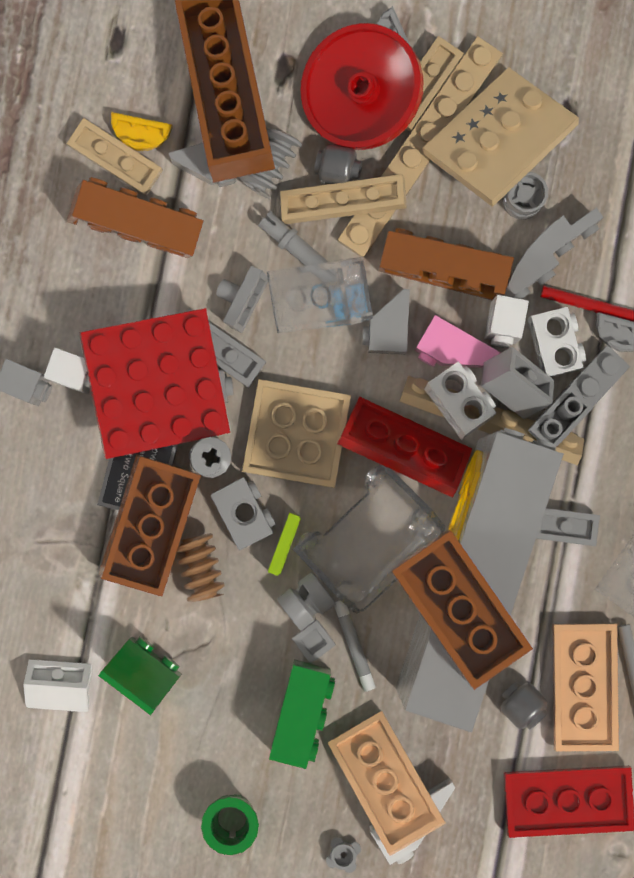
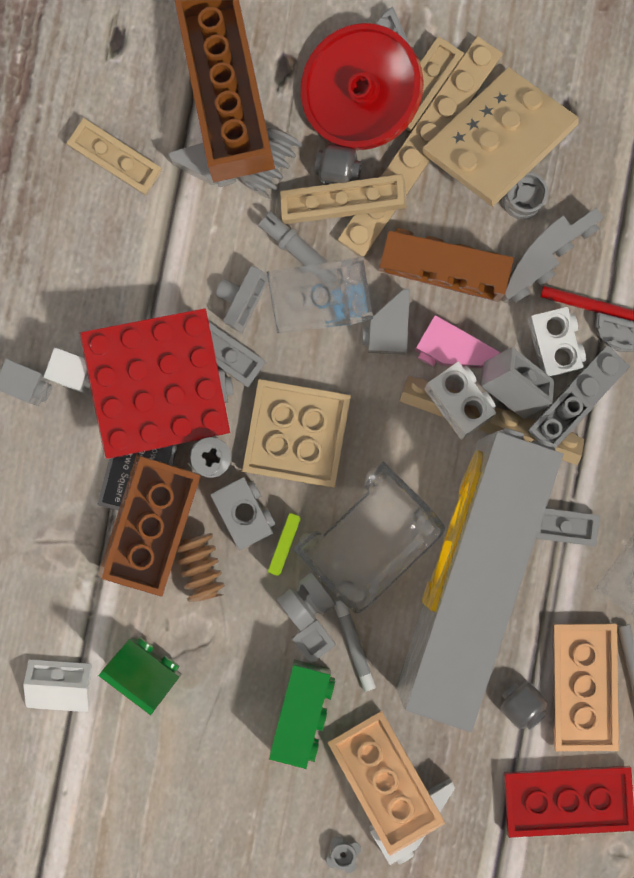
dark orange wedge [66,177,204,258] -> none
yellow plate [111,112,173,151] -> none
green piece [201,794,259,855] -> none
red plate [337,396,473,498] -> none
dark orange brick [390,530,533,690] -> none
white brick [484,295,529,348] -> none

